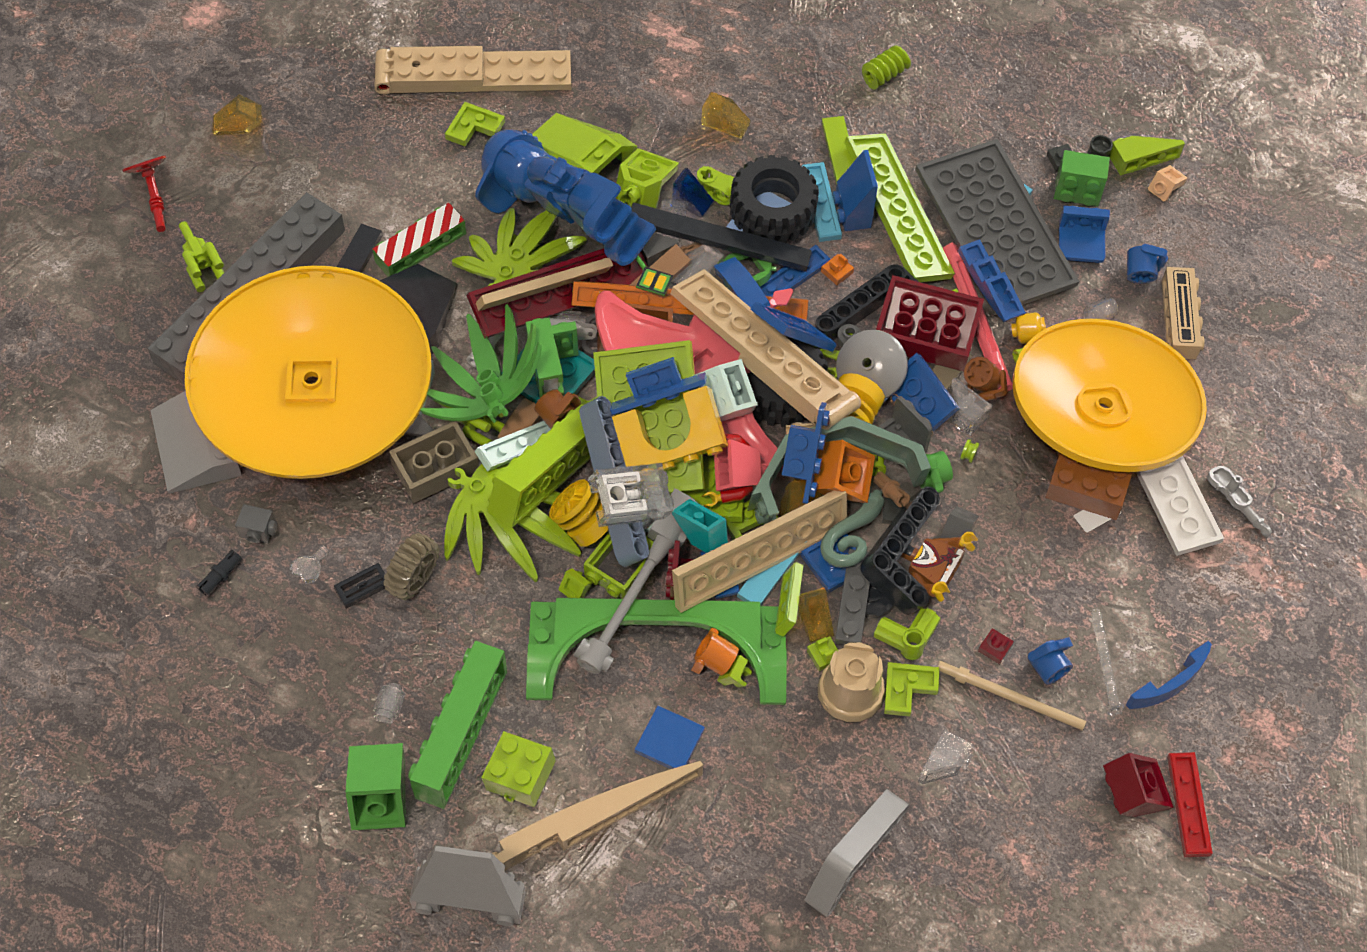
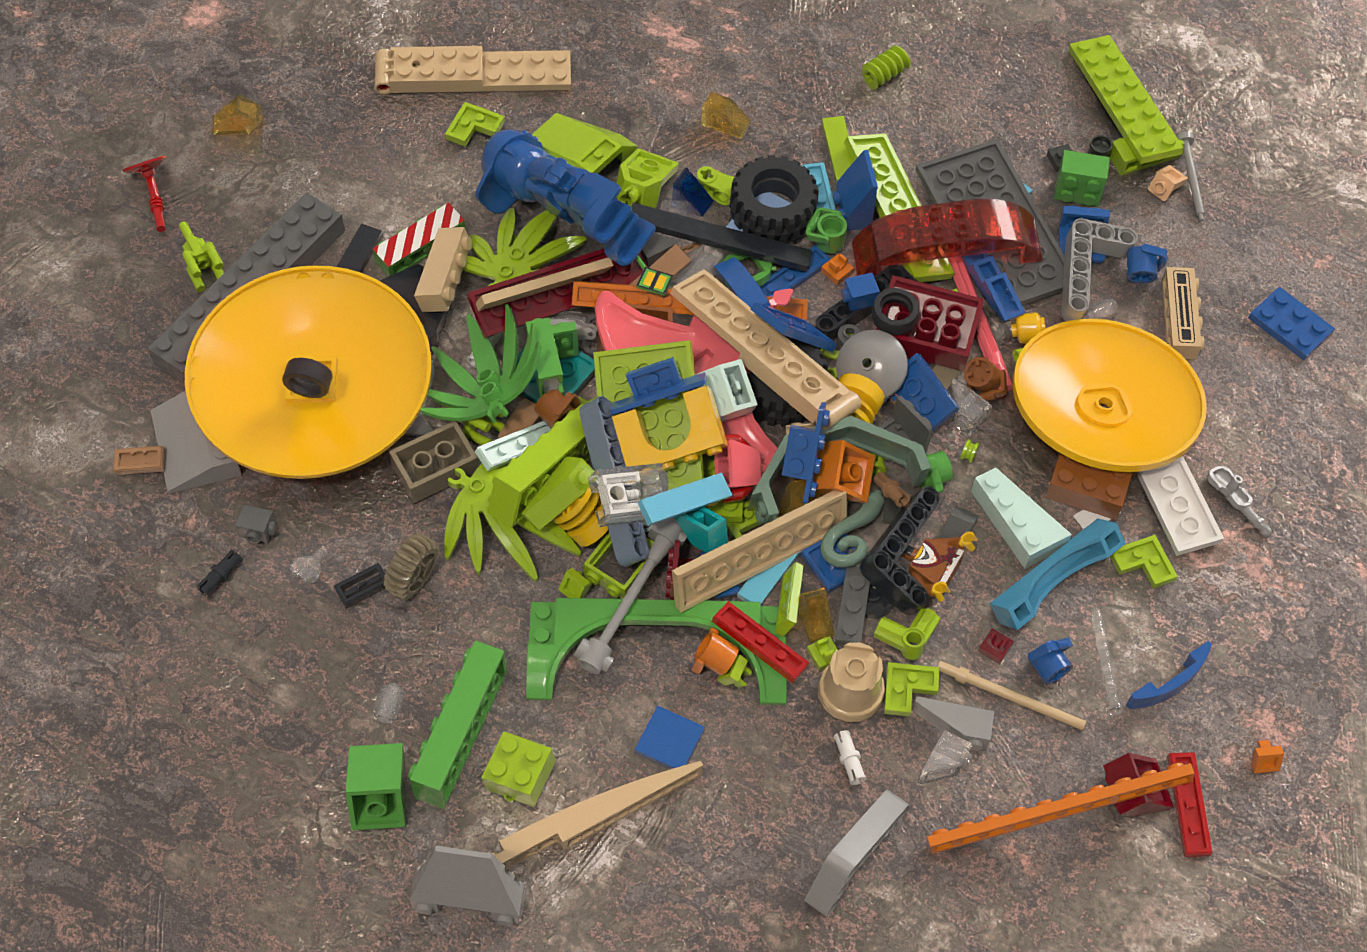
none -> medium nougat plate [113,446,166,475]
none -> black tyre [282,357,333,398]
none -> tan brick [414,227,472,312]
none -> lime slope [521,456,598,530]
none -> medium azure tile [638,473,732,526]
none -> red tile [712,601,809,684]
none -> bright green piece [806,207,847,253]
none -> white pin [834,730,867,785]
none -> blue brick [841,273,880,311]
none -> clear red slope [852,199,1043,276]
none -> black tyre [872,288,919,335]
none -> light grey slope [913,696,994,751]
none -> orange plate [927,763,1194,854]
none -> light aqua wedge [971,468,1072,569]
none -> dark azure arch [990,518,1126,630]
none -> light grey beam [1061,219,1138,321]
none -> lime plate [1068,35,1184,164]
none -> lime plate [1110,535,1178,589]
none -> light grey piece [1176,131,1204,221]
none -> blue plate [1248,286,1335,360]
none -> orange tile [1251,740,1284,774]

